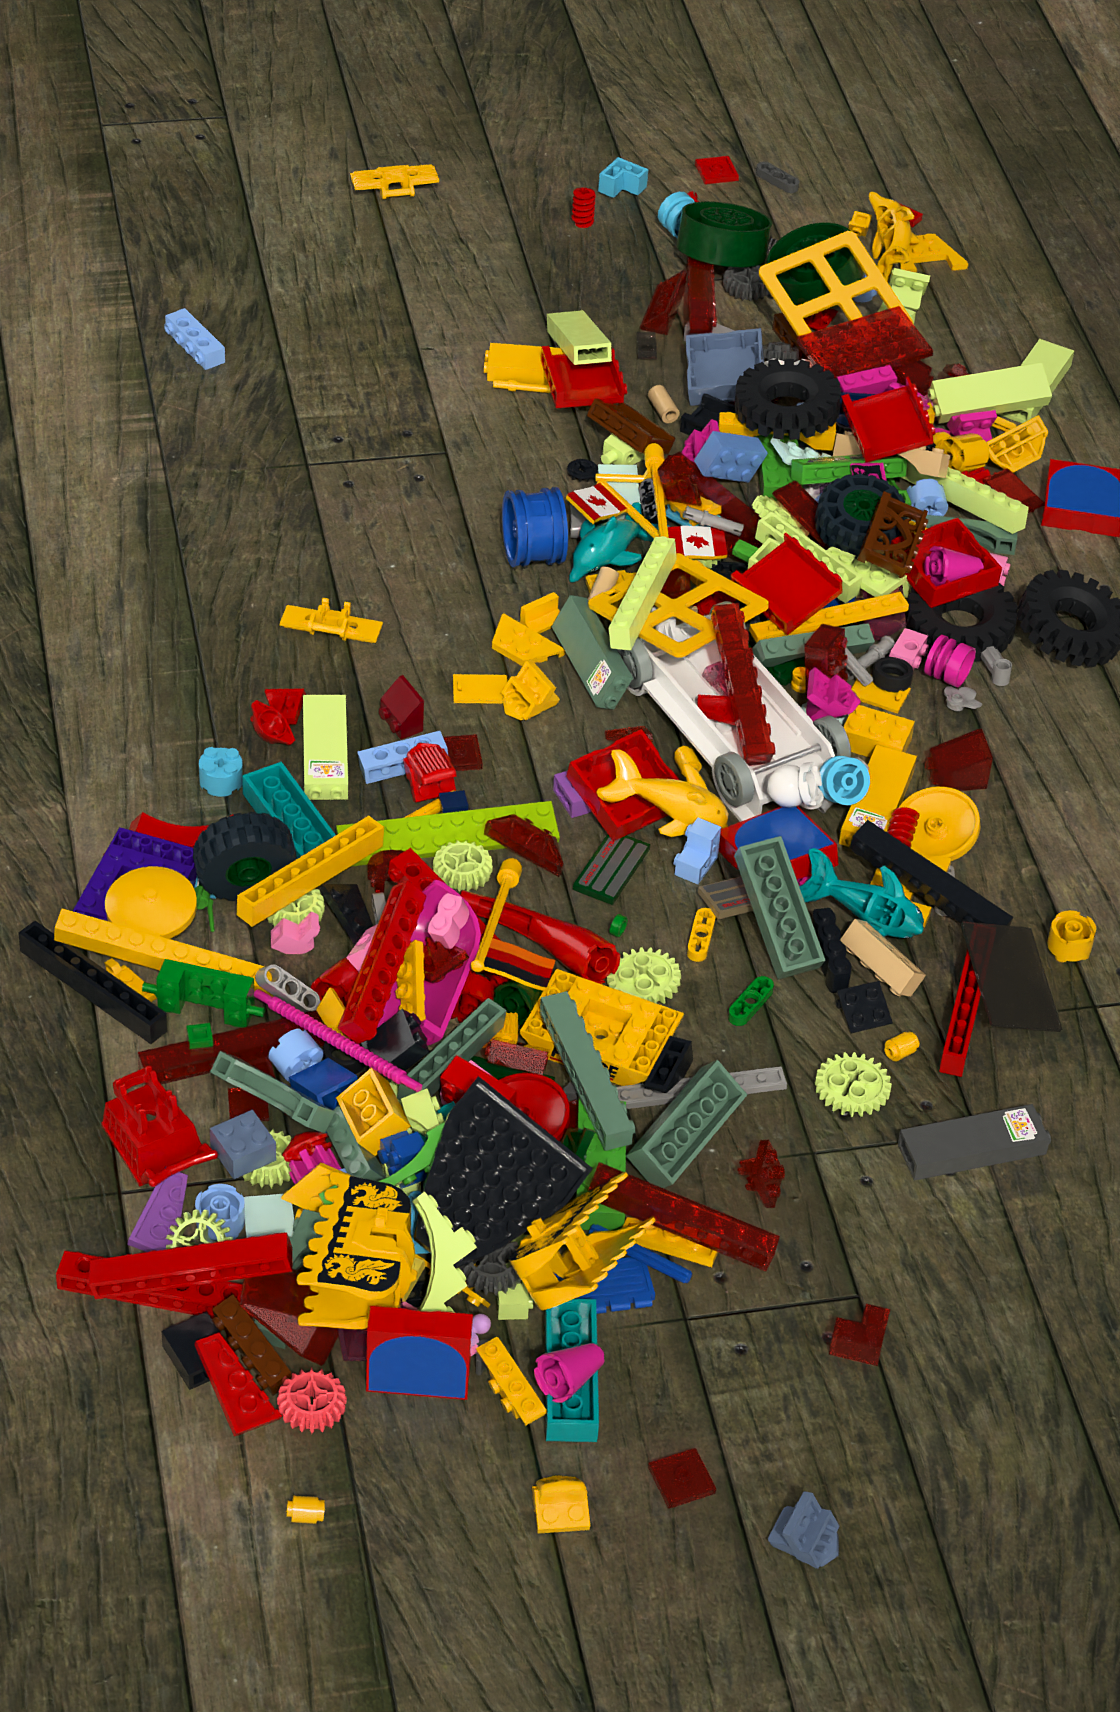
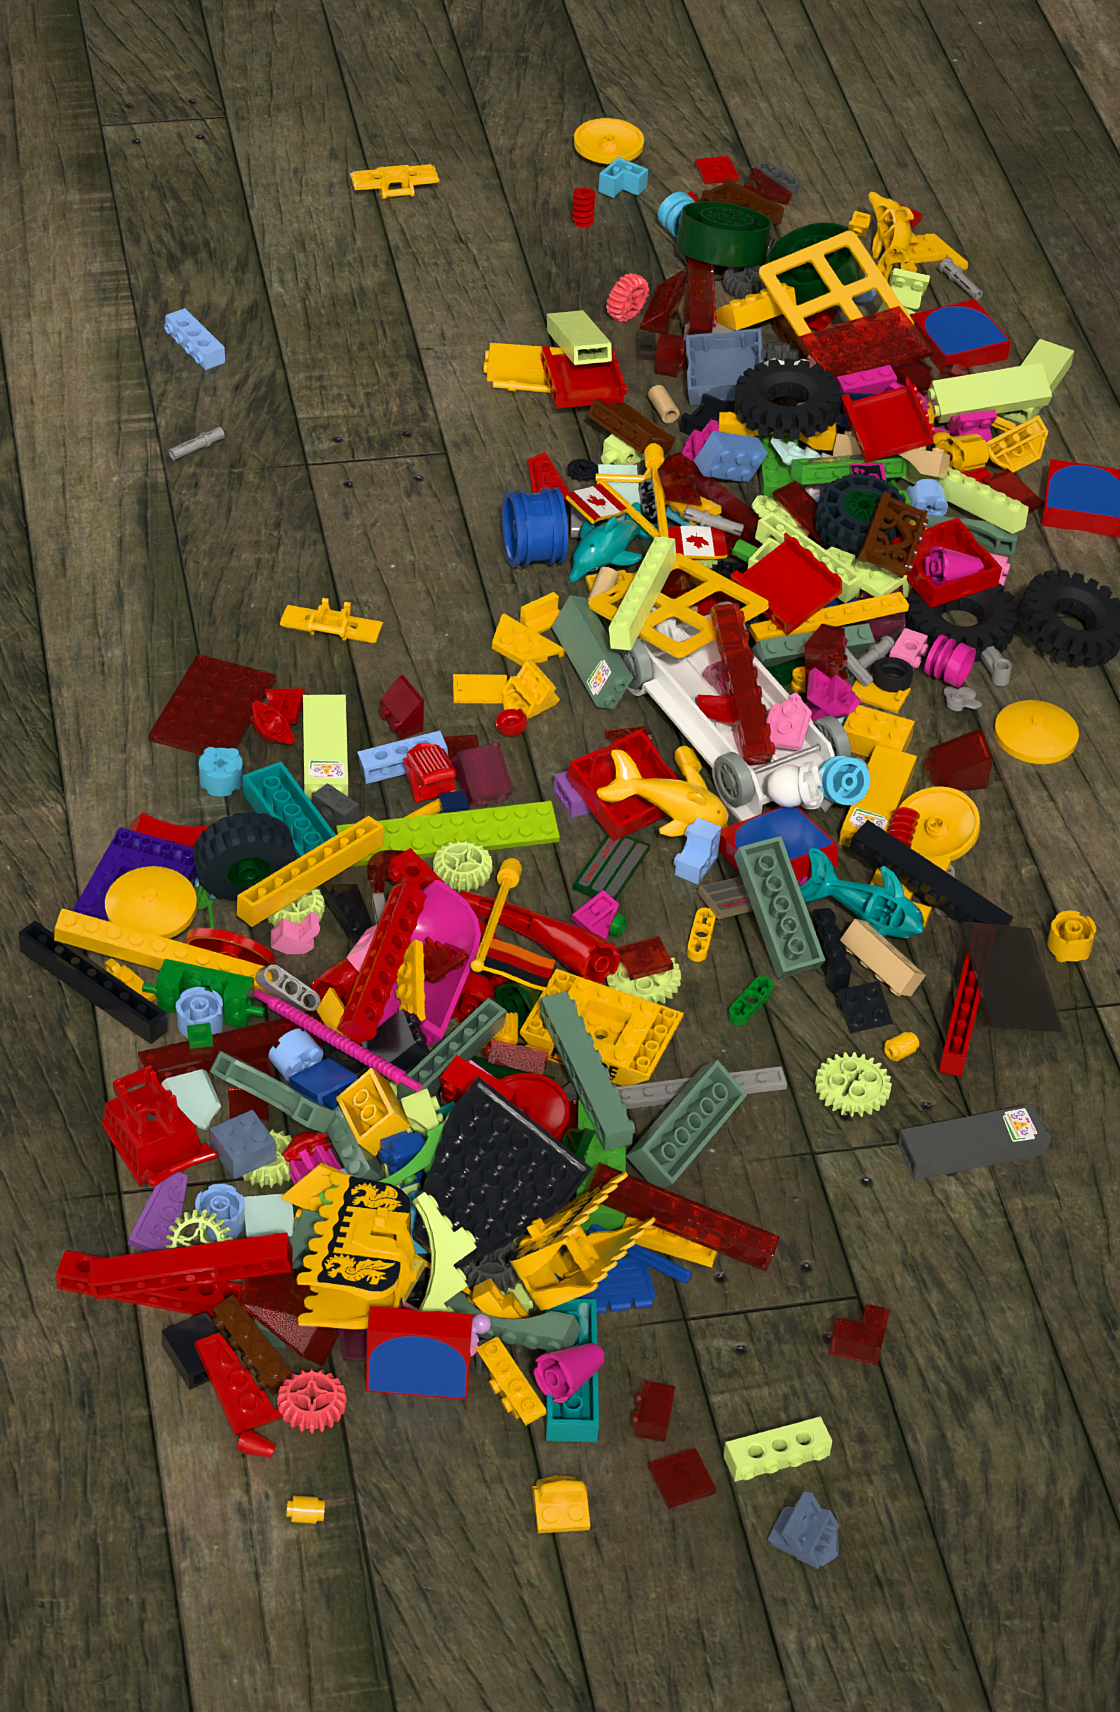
bright pink brick [428,893,469,949] -> none
clear red wedge [484,814,564,877] -> none
black slope [644,1036,693,1093] -> none
clear red plate [737,1140,785,1208] -> none
none -> clear red plate [148,654,276,755]
none -> light aqua tile [161,1069,221,1131]
none -> light grey pin [169,427,225,461]
none -> light blue brick [176,987,223,1040]
none -> red dish [185,928,276,966]
none -> red cone [236,1429,276,1458]
none -> dark grey brick [312,783,359,828]
none -> sand green arch [444,1292,581,1352]
none -> clear pink slope [451,742,514,808]
none -> yellow slope [472,1278,531,1319]
none -> red hair [495,708,527,737]
none -> red wing [528,452,570,504]
none -> dark pink wing [571,890,619,939]
none -> yellow dish [574,118,644,164]
none -> coral gear [606,273,649,322]
none -> clear red plate [616,936,674,981]
none -> clear red brick [632,1381,675,1442]
none -> clear red brick [654,332,687,378]
none -> reddish brown fence [700,179,784,226]
none -> yellow slope [705,283,797,331]
none -> yellowish green brick [723,1417,832,1481]
none -> clear red flag [743,168,793,206]
none -> bright pink tile [760,692,812,750]
none -> tile [908,299,1011,375]
none -> light grey pin [939,258,983,301]
none -> yellow dish [994,700,1079,764]

